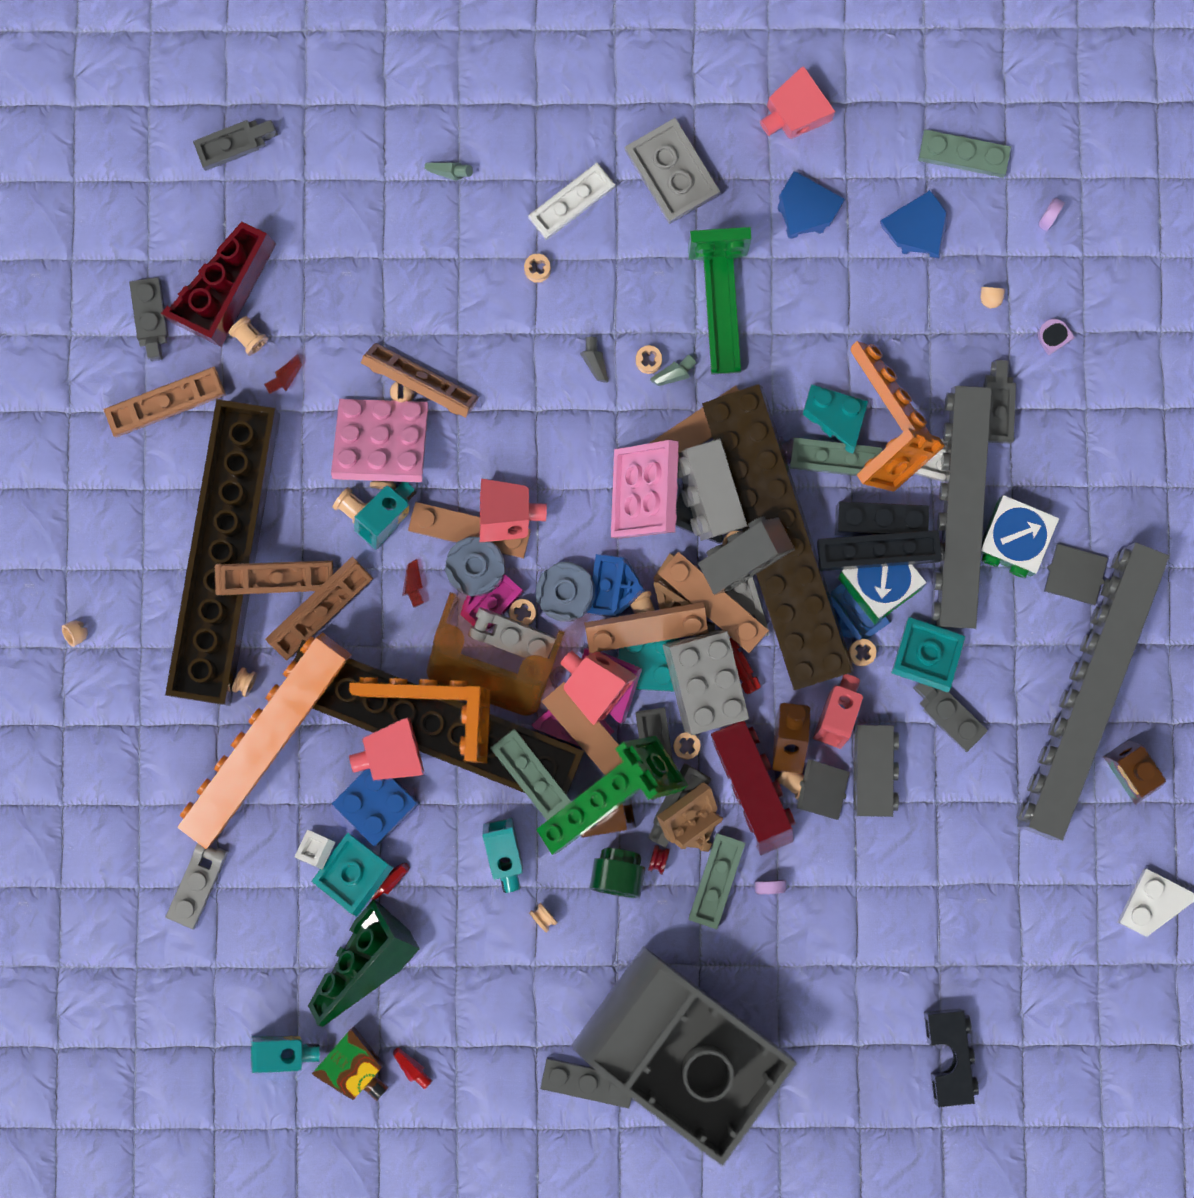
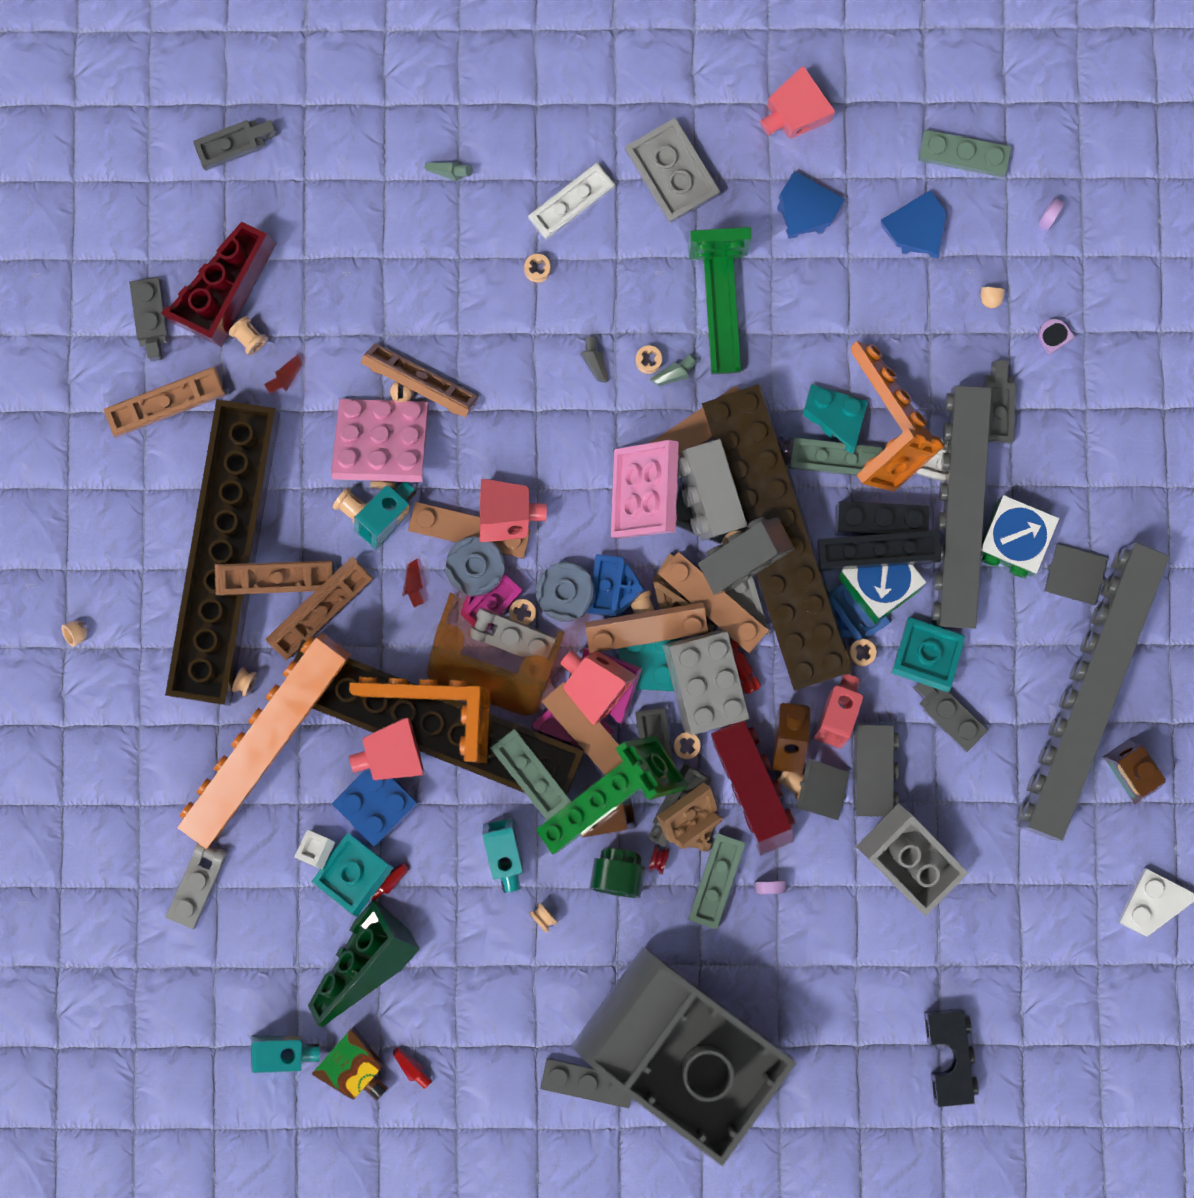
none -> light grey brick [856,803,968,916]

